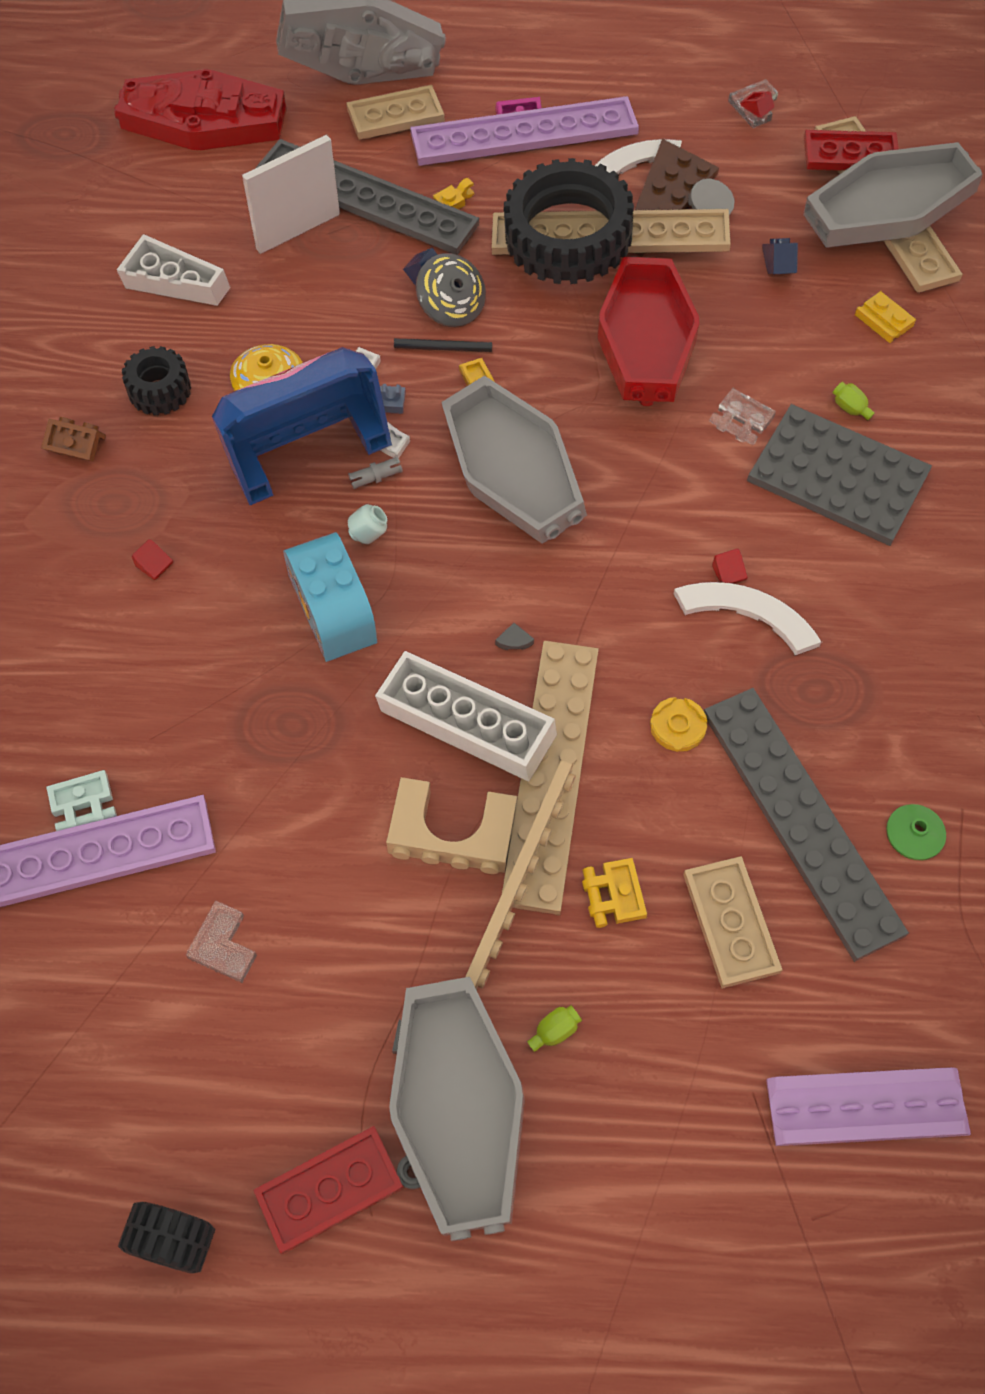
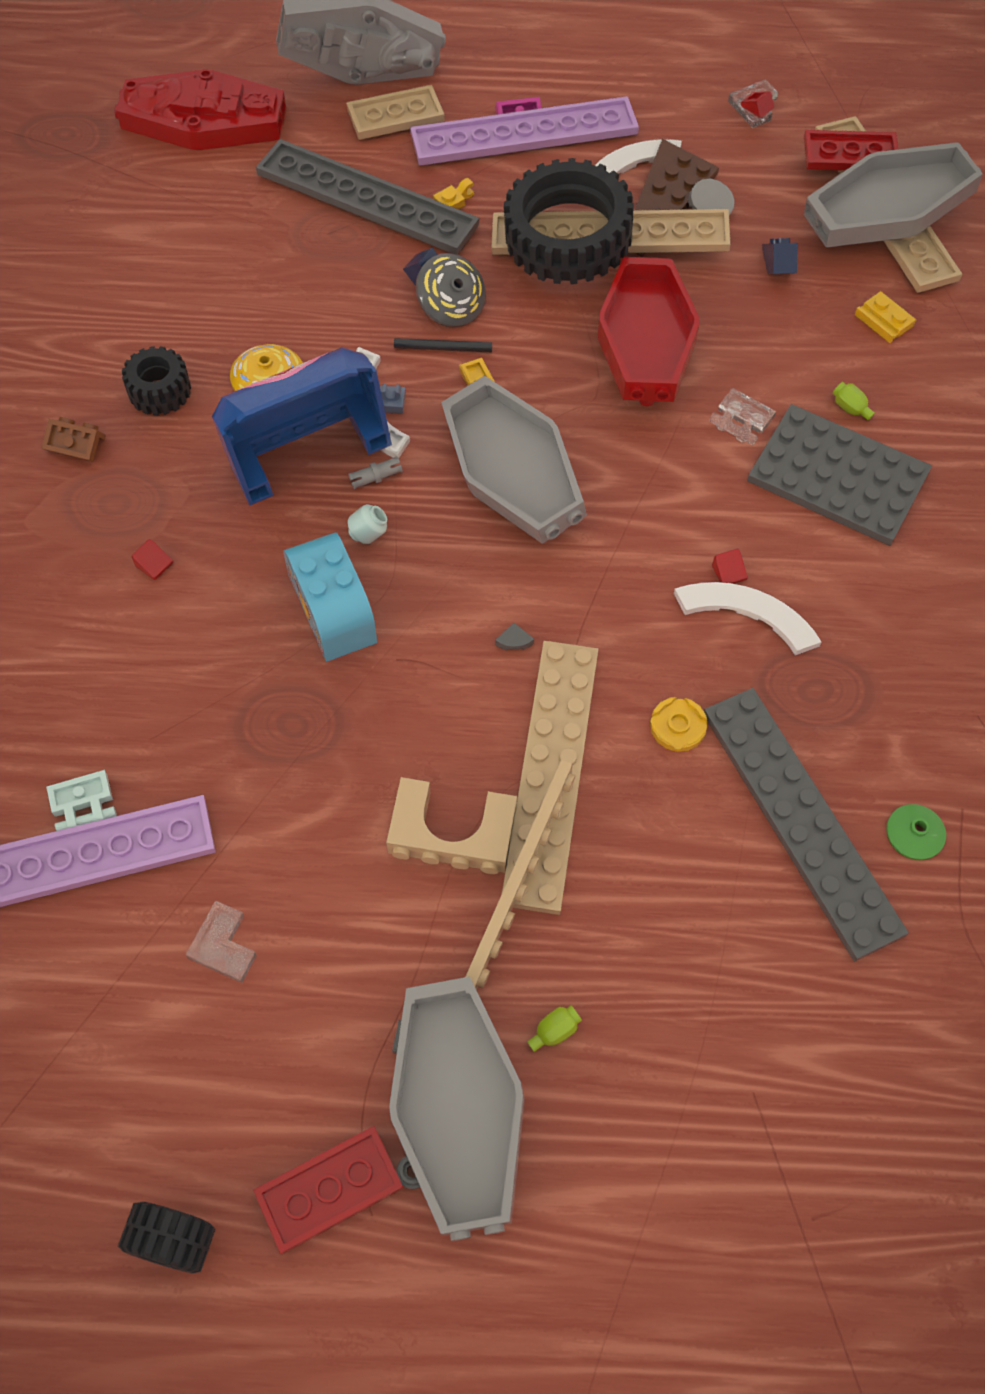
white wedge [117,234,230,306] -> none
white tile [242,135,340,254] -> none
white brick [375,651,557,782] -> none
yellow plate [582,858,647,928] -> none
tan plate [683,856,782,988] -> none
lavender plate [766,1068,971,1146] -> none

